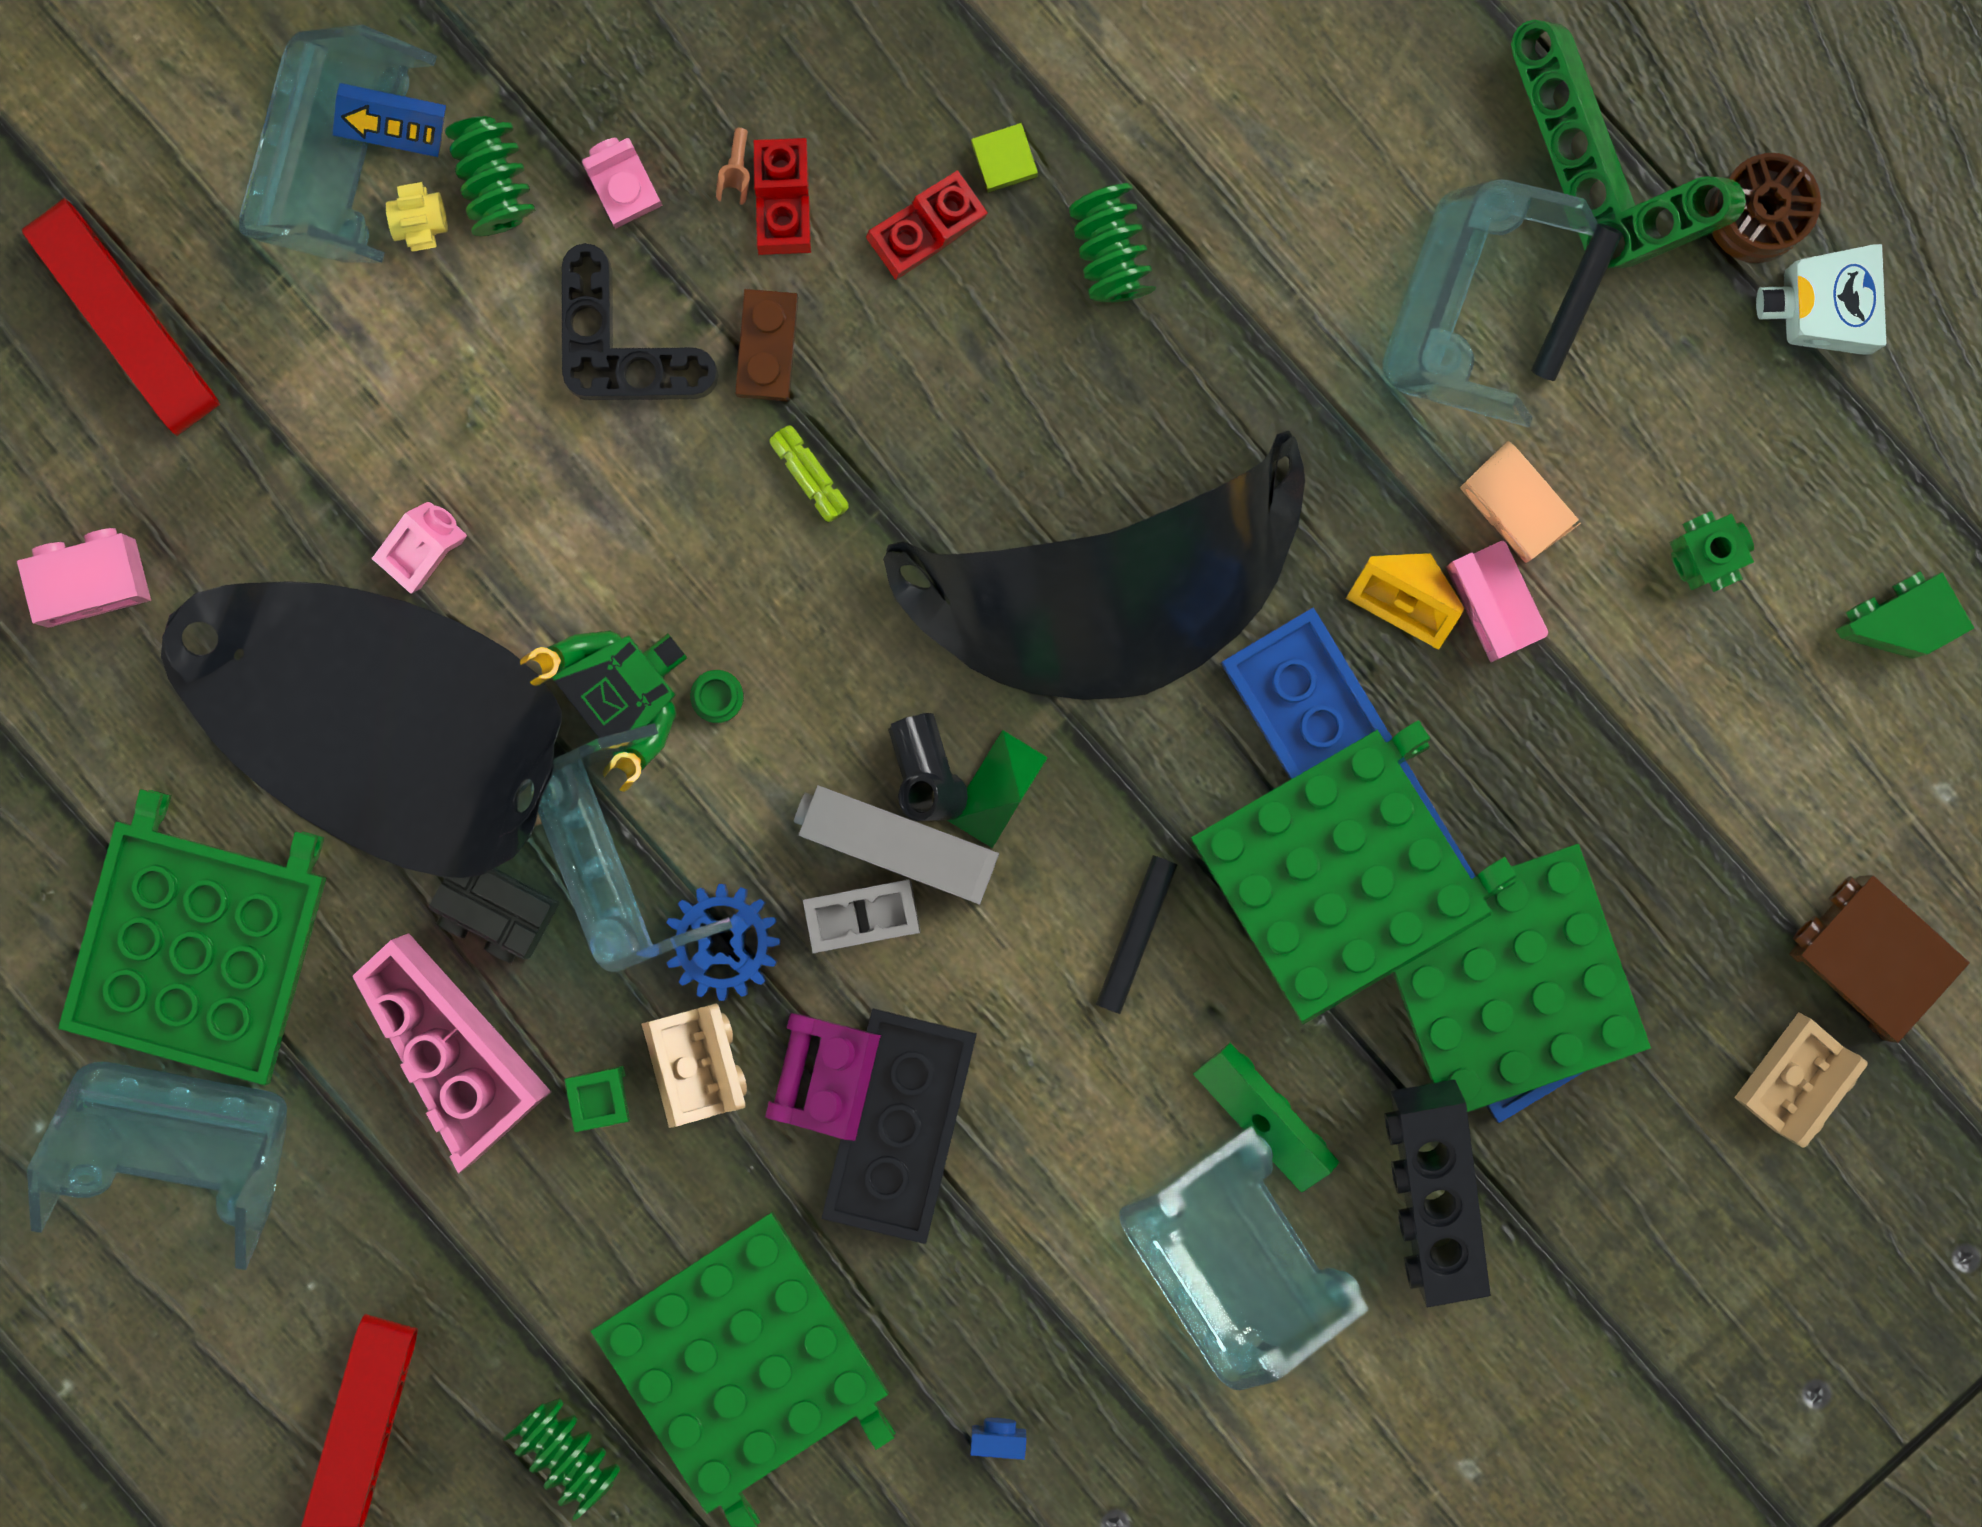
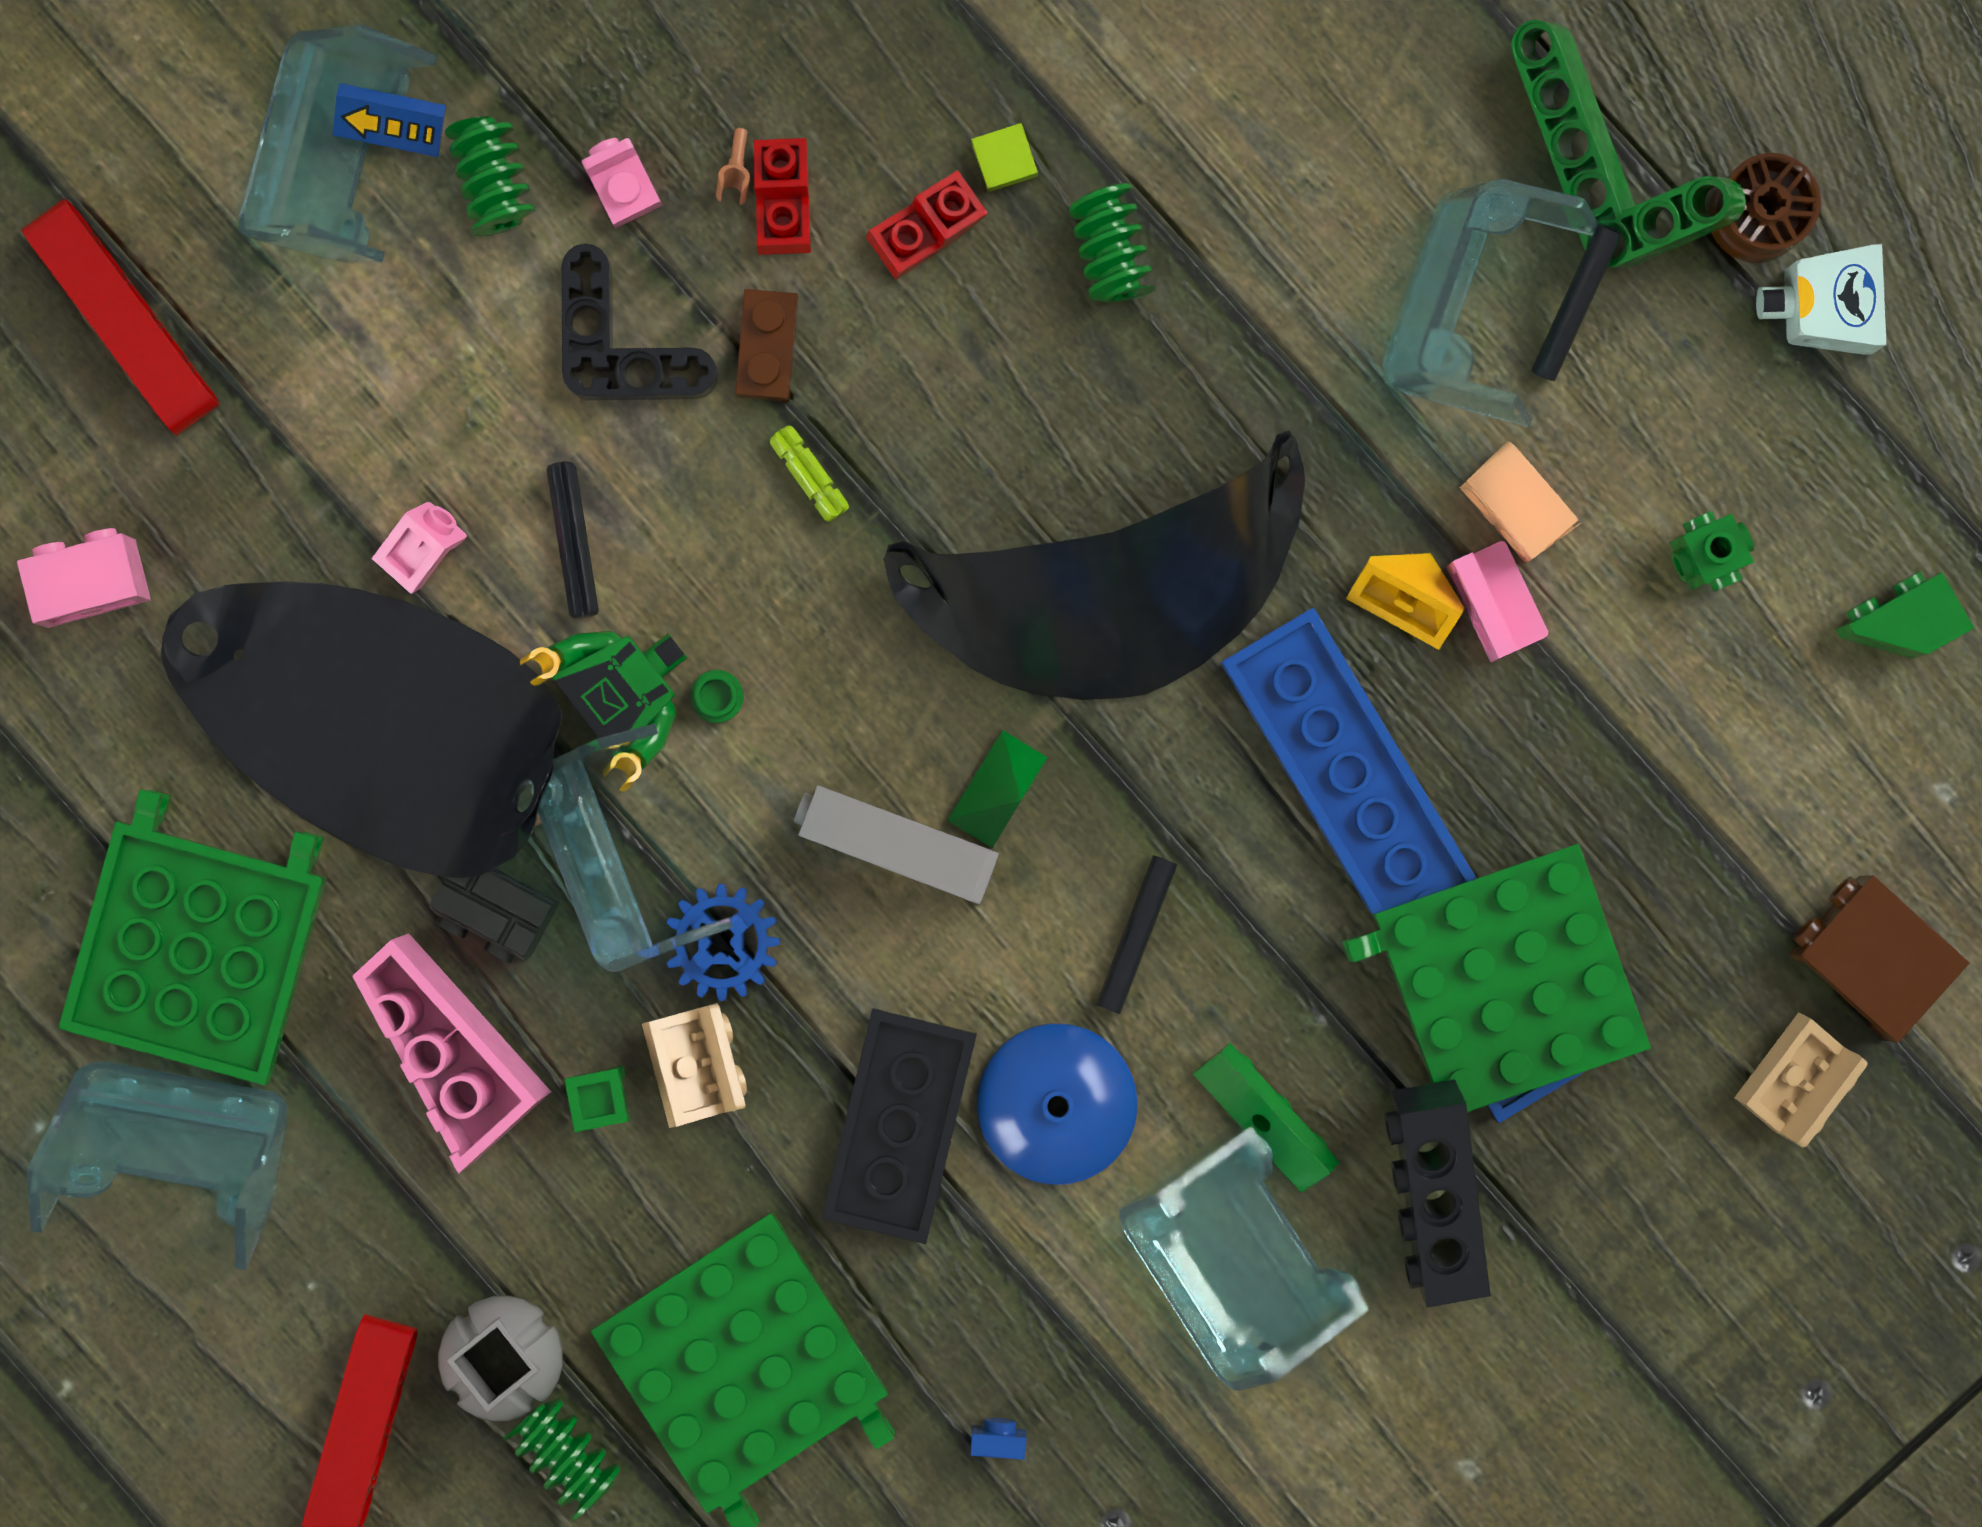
light yellow gear [386,182,448,252] -> none
magenta plate [765,1012,881,1141] -> none
light grey brick [803,879,921,953] -> none
black piece [888,713,968,821] -> none
green plate [1191,720,1517,1025] -> none
none -> light grey piece [438,1296,563,1421]
none -> black axle [546,461,599,619]
none -> blue dish [977,1023,1137,1185]

